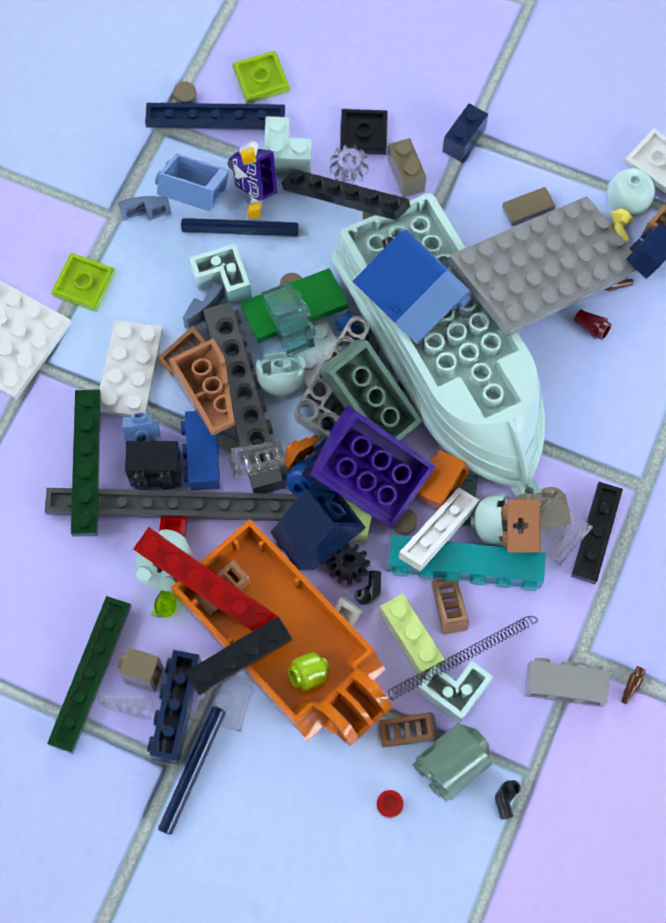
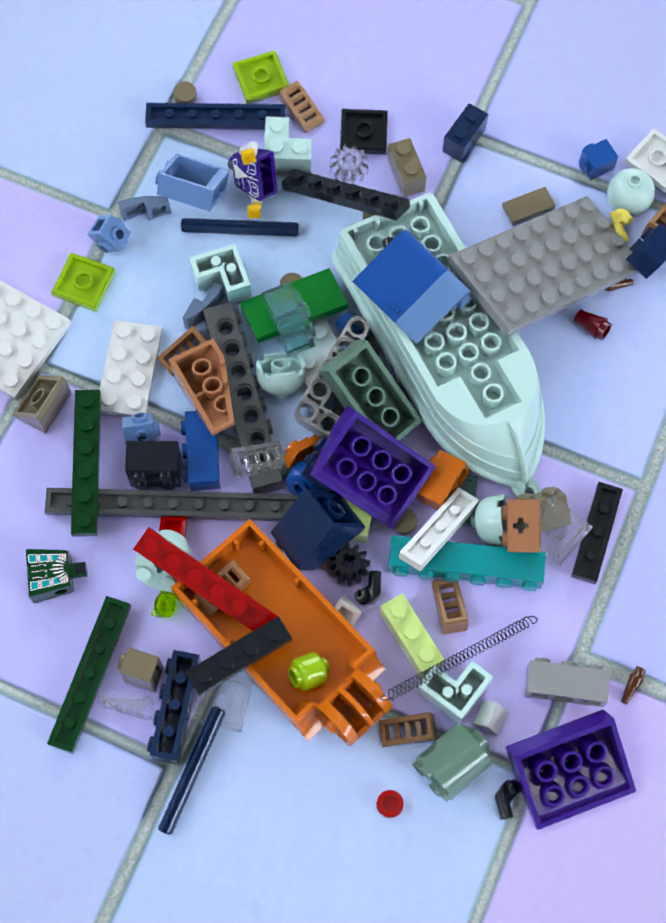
none -> dark tan slope [12,375,71,434]
none -> torso [26,549,88,603]
none -> medium blue brick [87,214,131,253]
none -> medium nougat slope [279,80,325,133]
none -> white slope [473,700,508,735]
none -> dark purple slope [505,709,637,830]
none -> blue brick [579,139,619,180]

